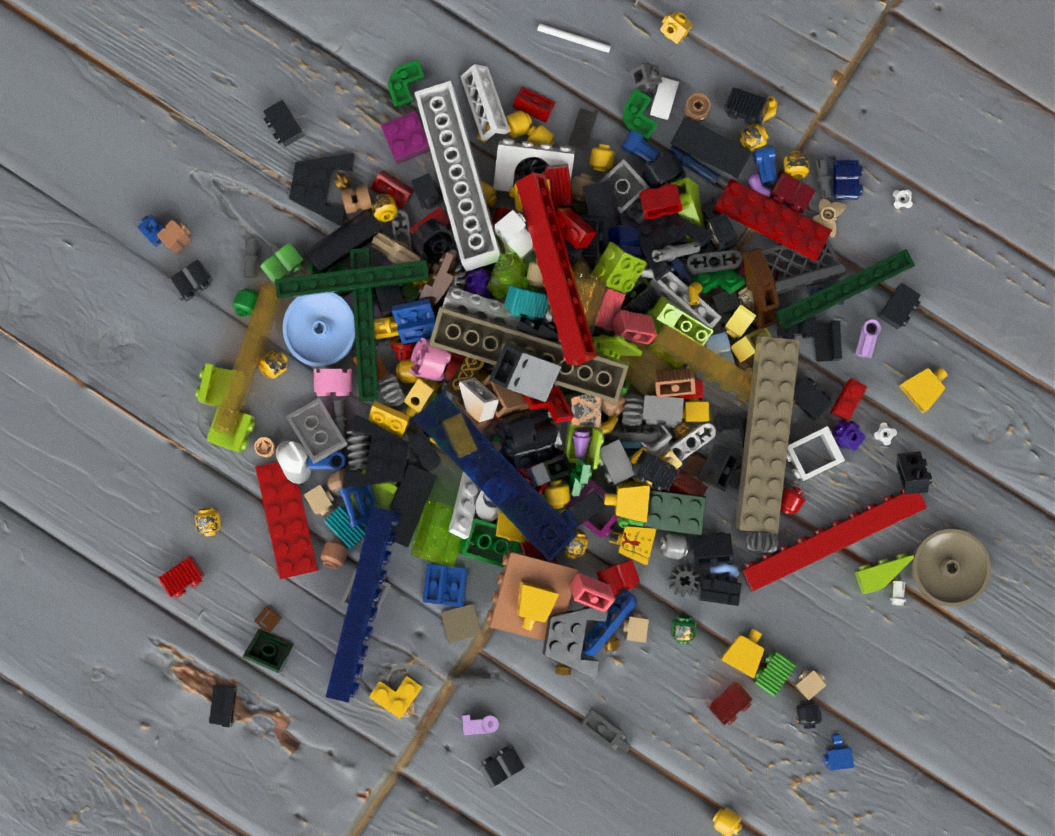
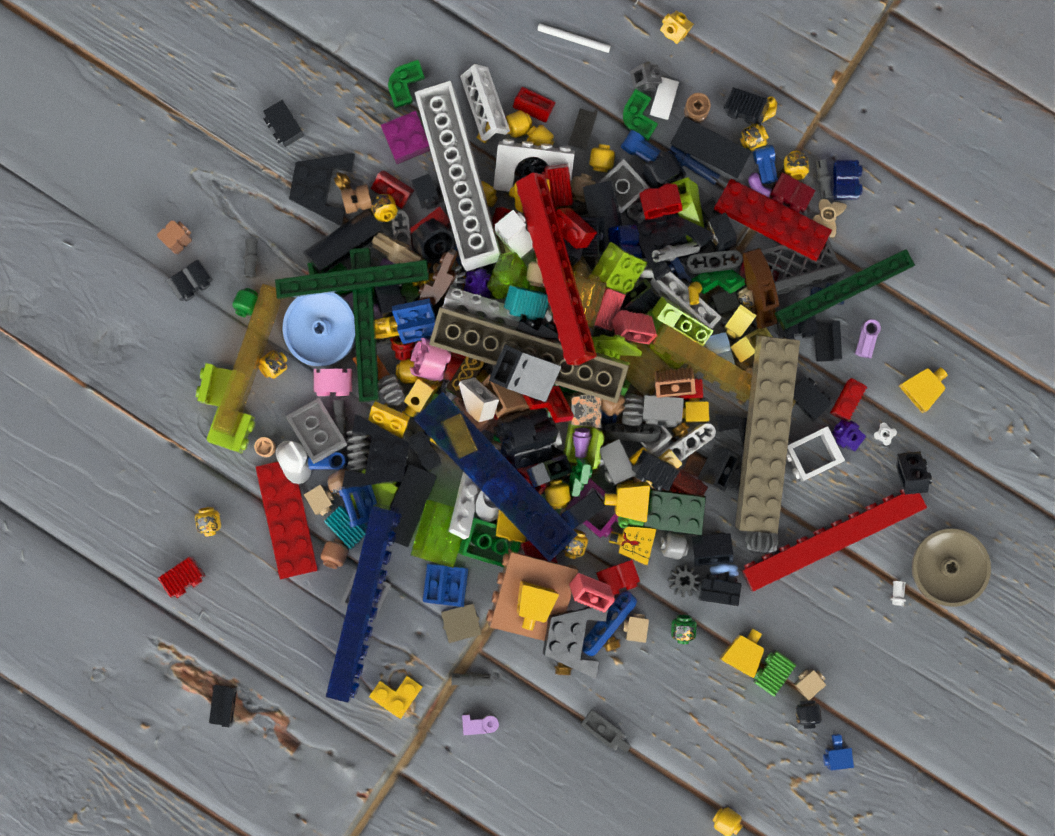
blue brick [137,214,165,247] -> none
dark green slope [242,629,294,673] -> none
reddish brown tile [254,606,282,633] -> none
bright green brick [260,242,306,284] -> none
black brick [480,746,525,788] -> none
yellow arm [597,415,618,437] -> none
medium azure plate [621,441,641,450] -> none
clear red brick [707,681,753,725] -> none
red head [780,485,806,515] -> none
lime slope [855,552,914,594] -> none
black brick [878,283,921,329] -> none
white plate [893,189,913,209] -> none

